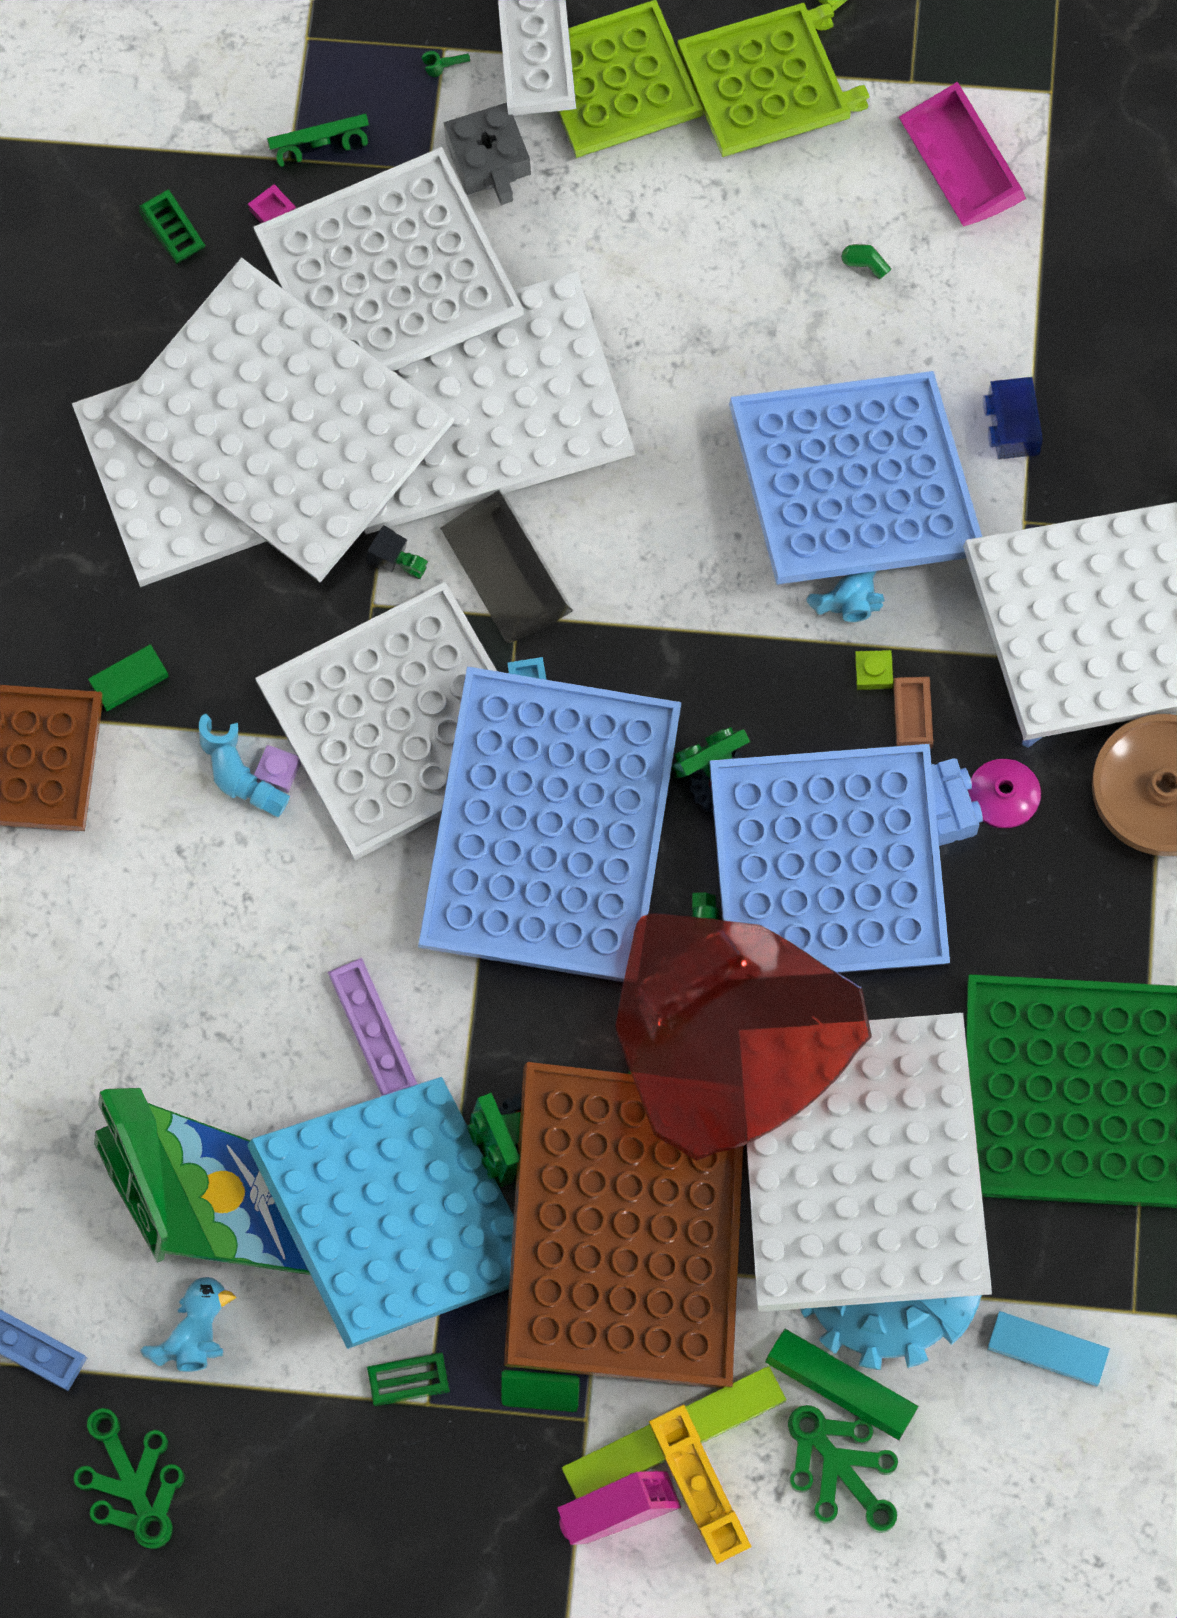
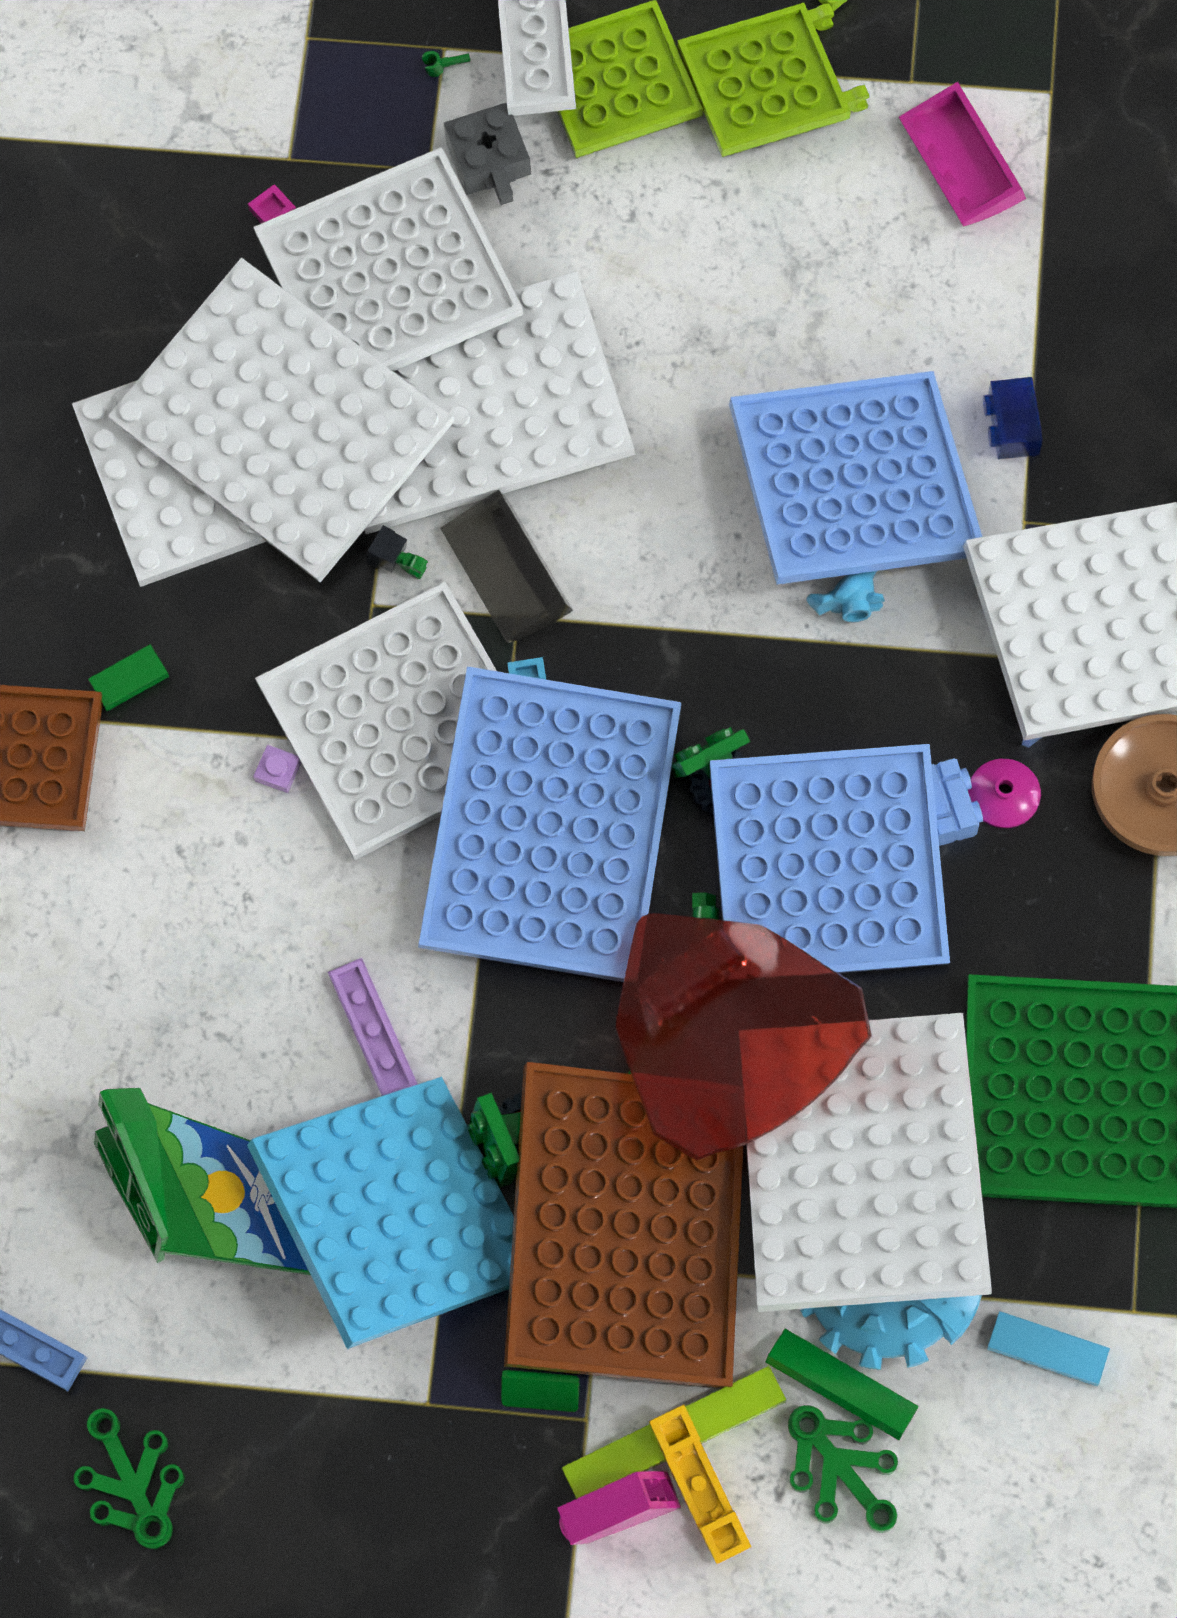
green slope [139,189,206,264] -> none
medium azure animal [140,1277,237,1372] -> none
medium azure piece [199,714,290,817] -> none
green plate [267,114,369,167] -> none
green tile [367,1352,450,1407] -> none
green arm [841,244,892,280] -> none
lime plate [855,650,893,690] -> none
nougat tile [893,677,933,748] -> none

